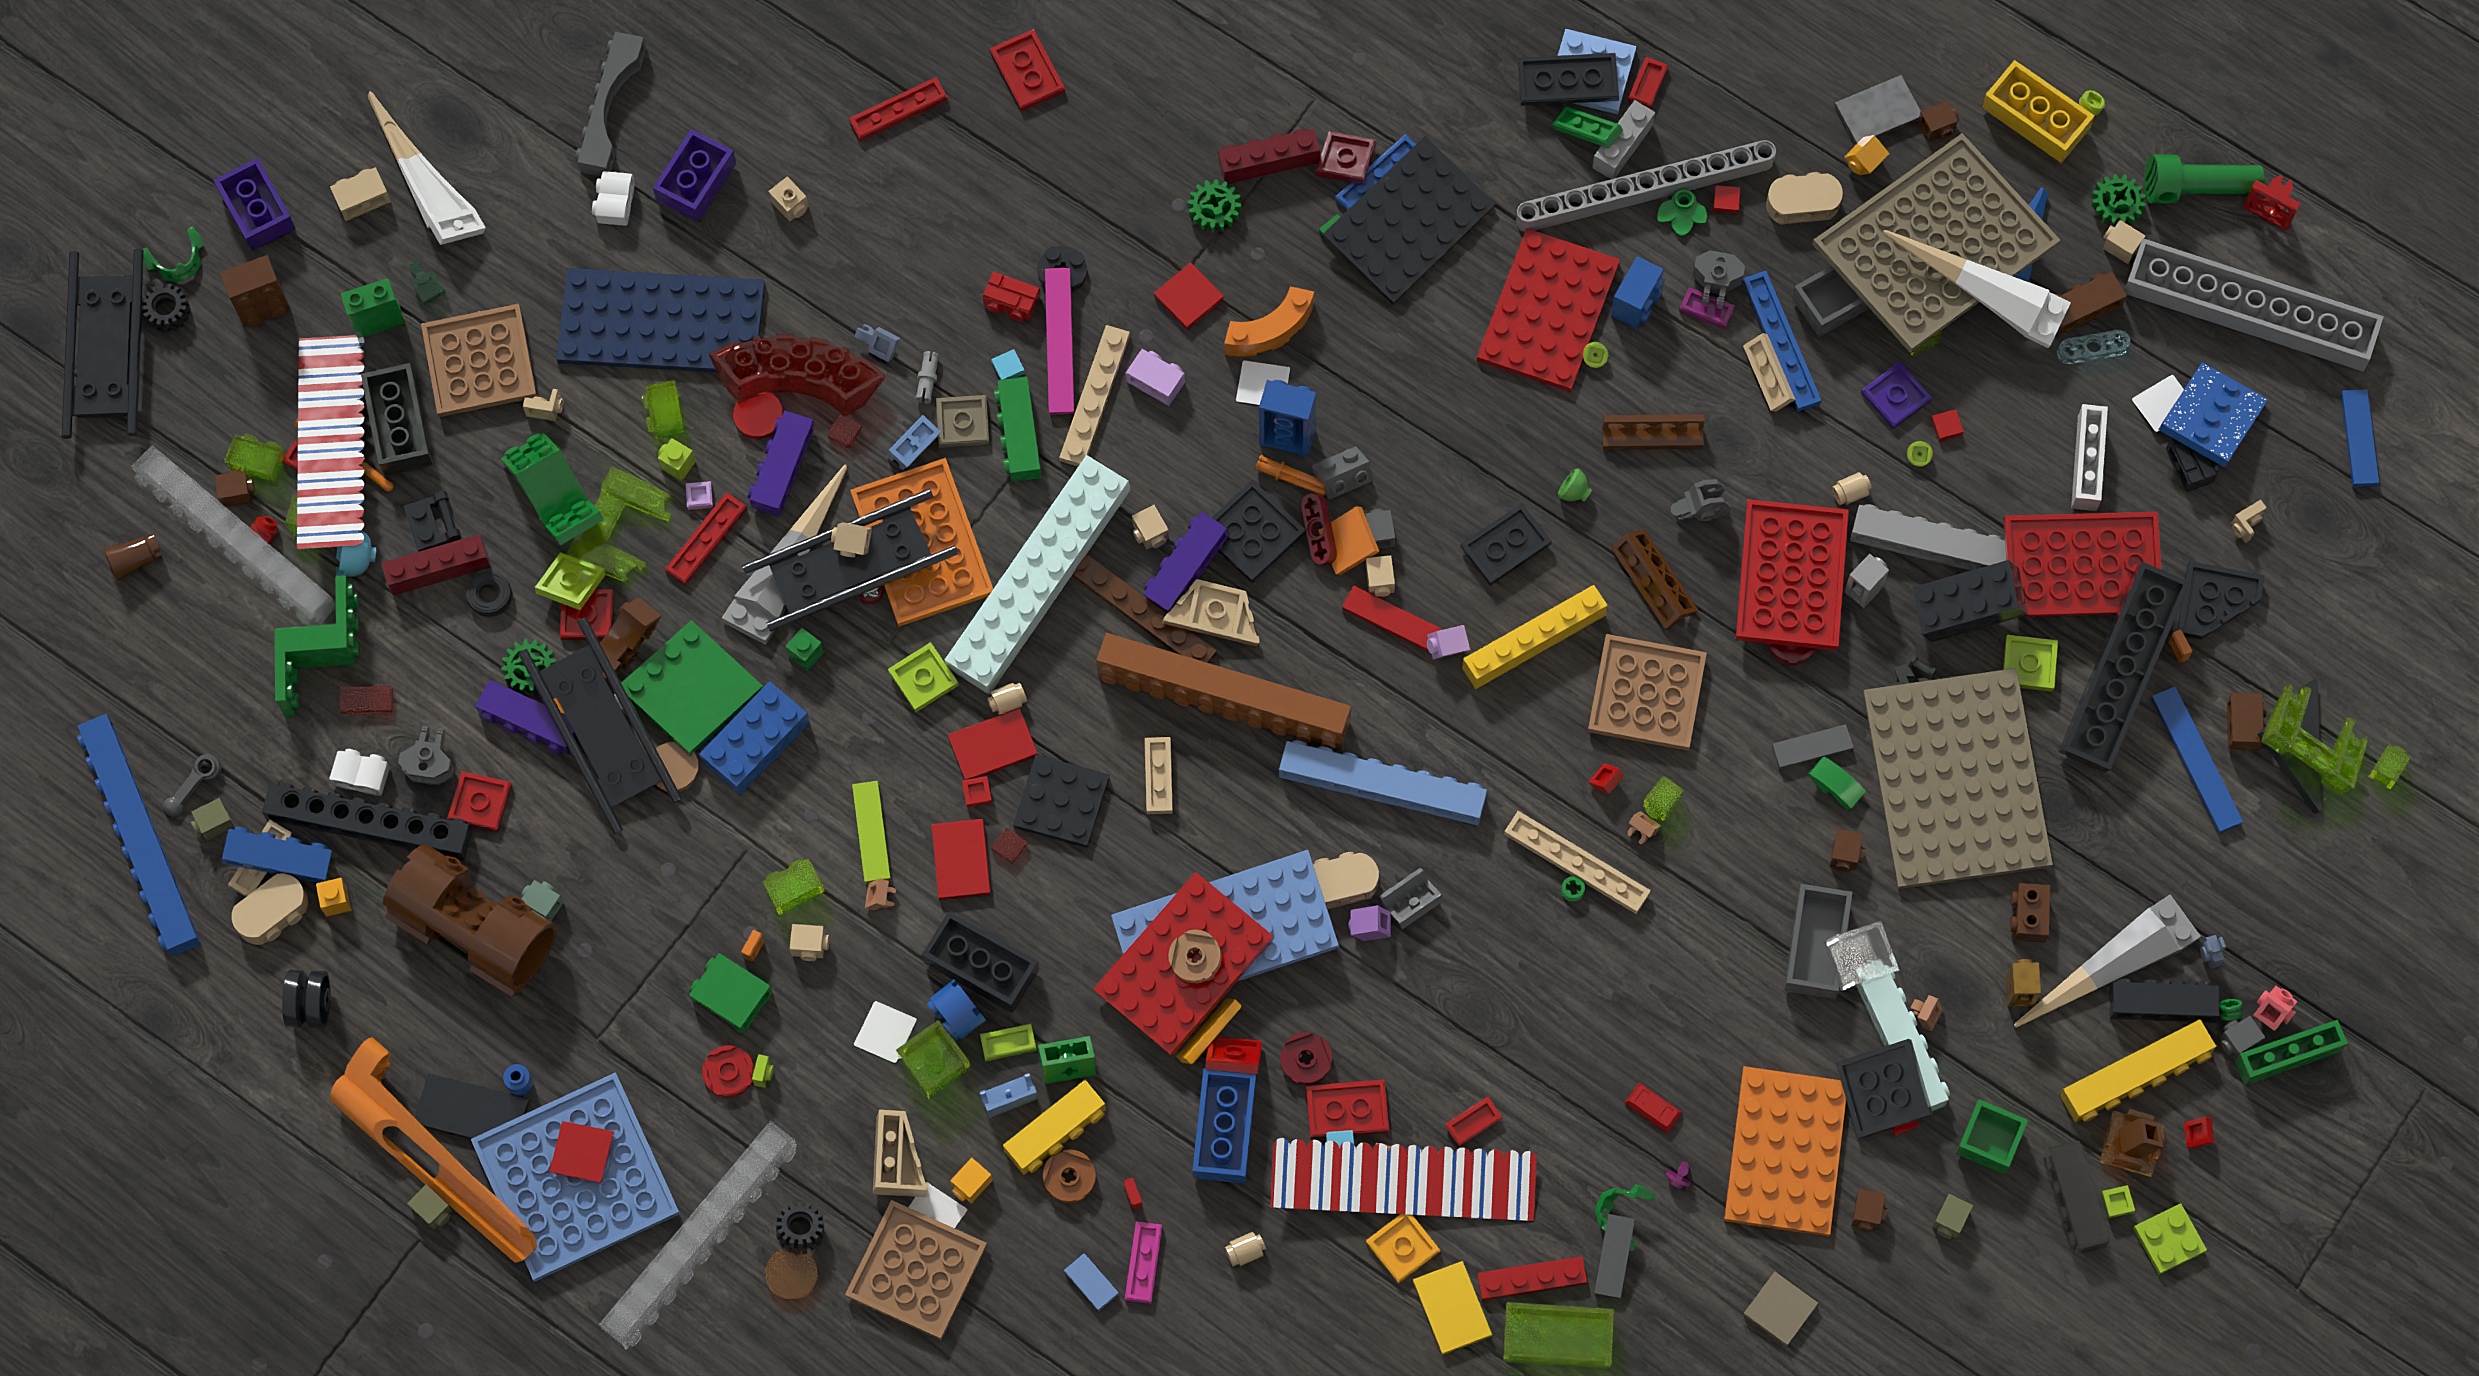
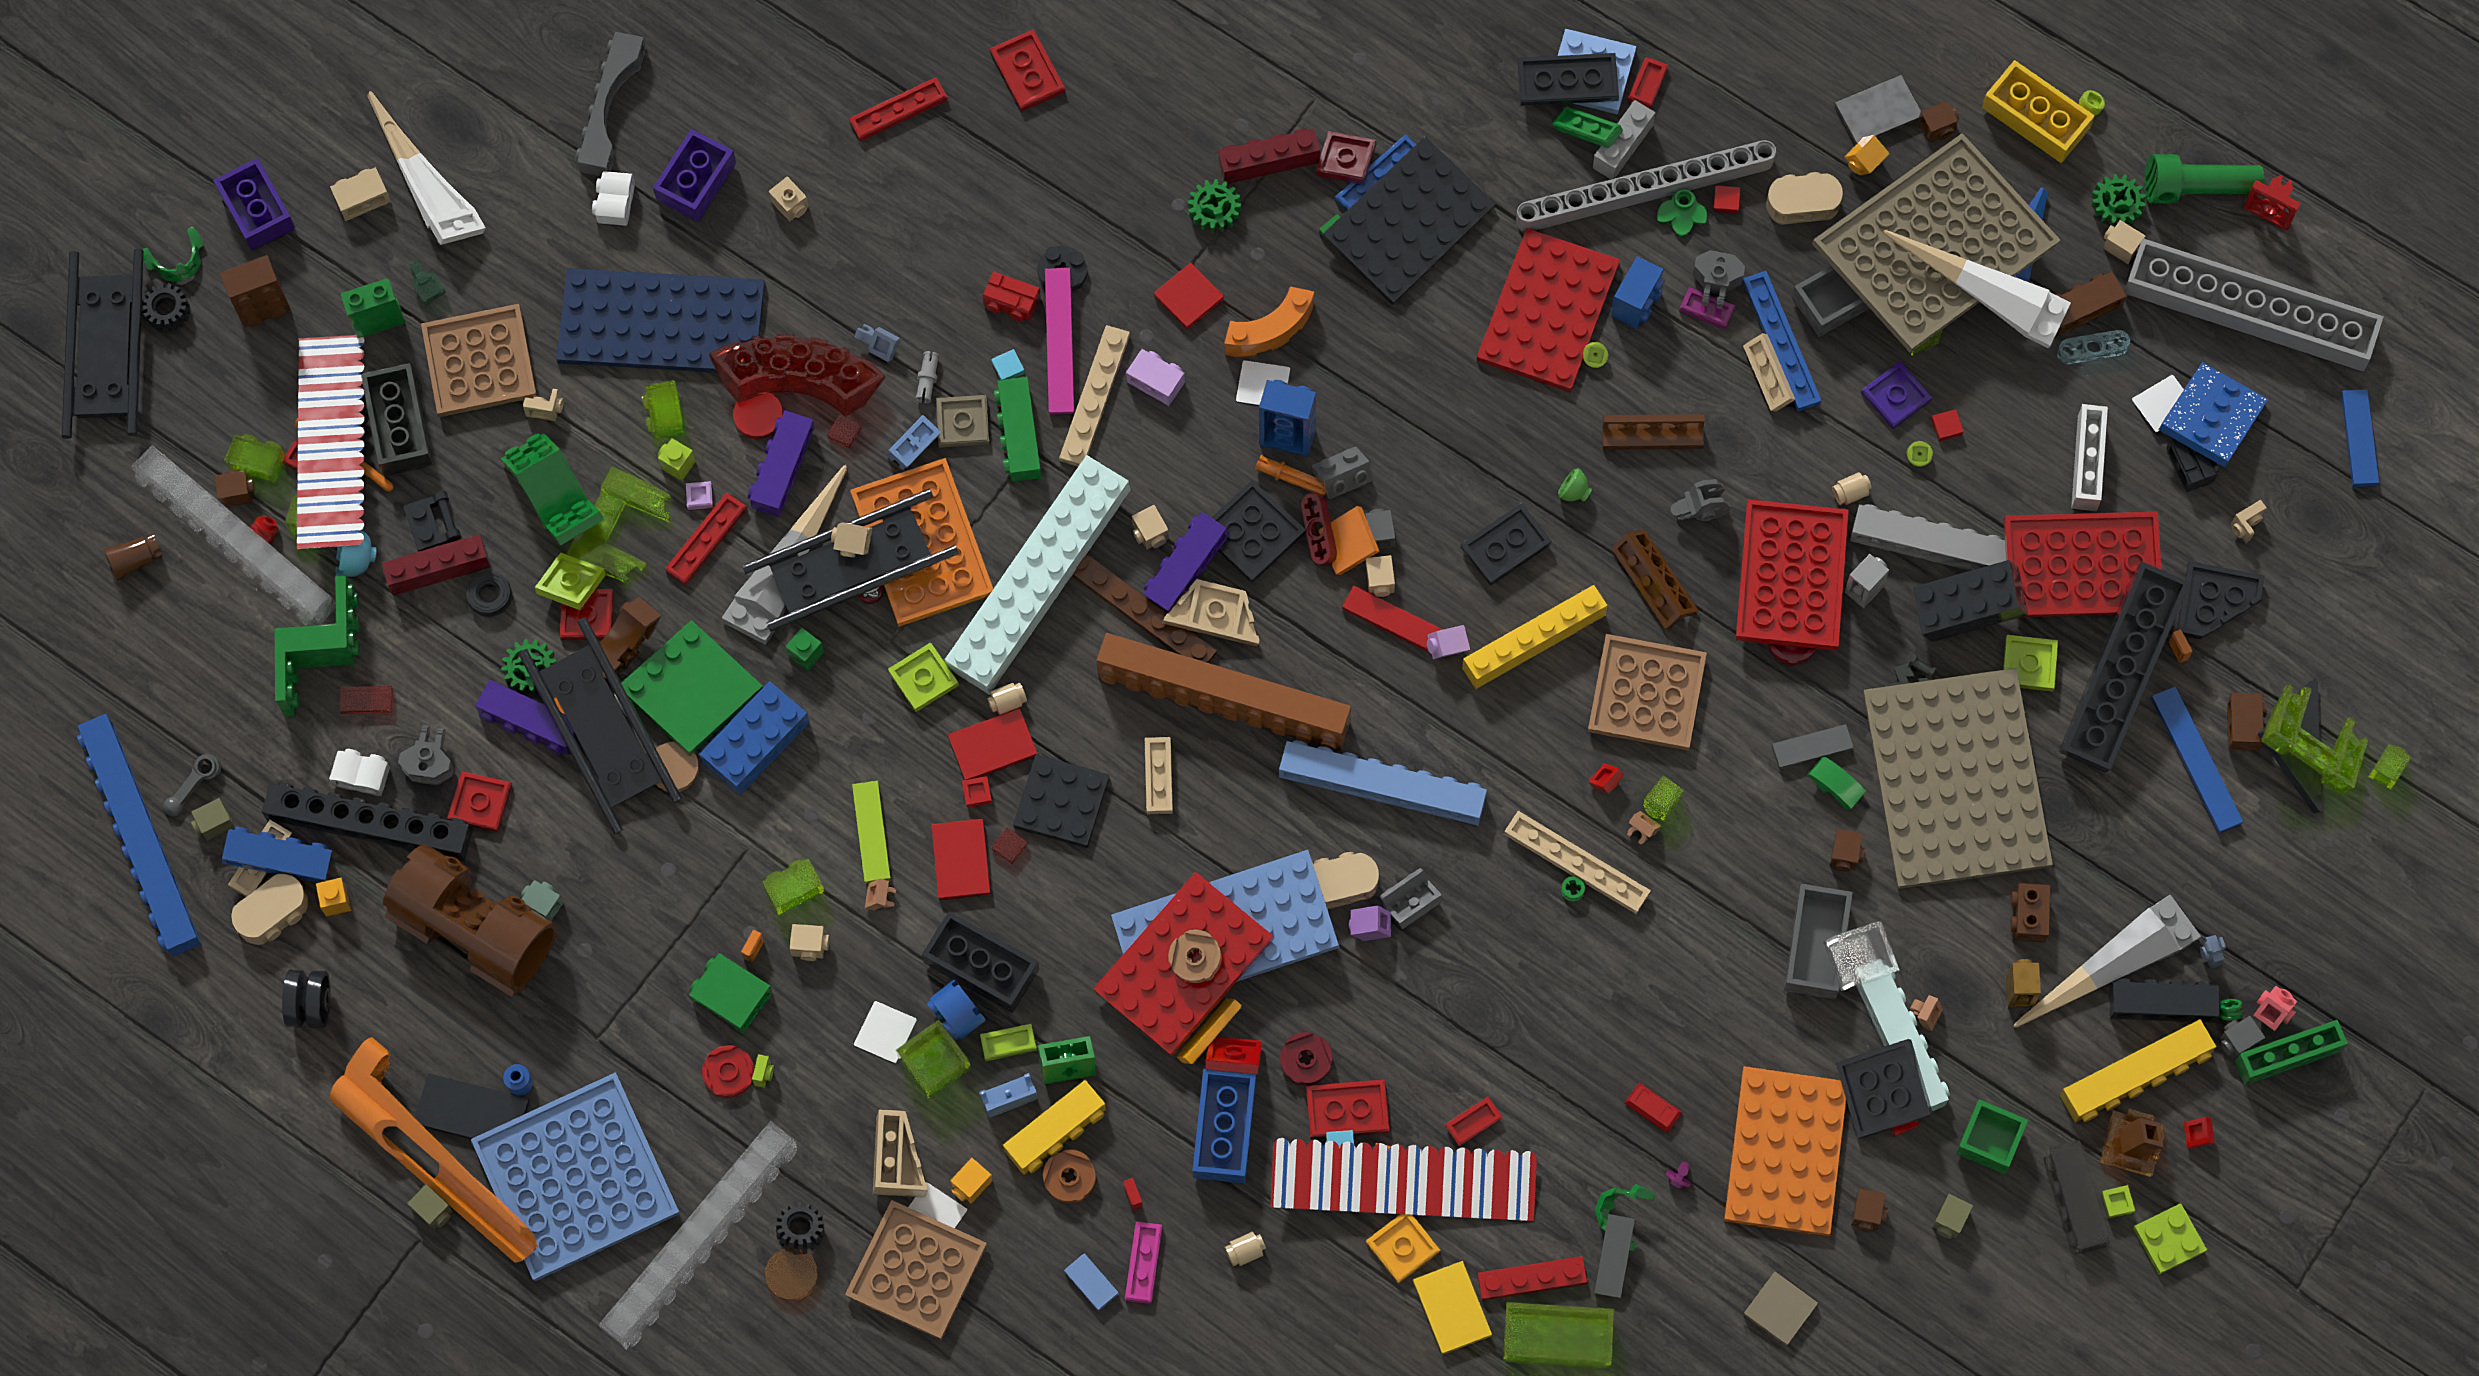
red tile [549,1121,614,1184] -> none

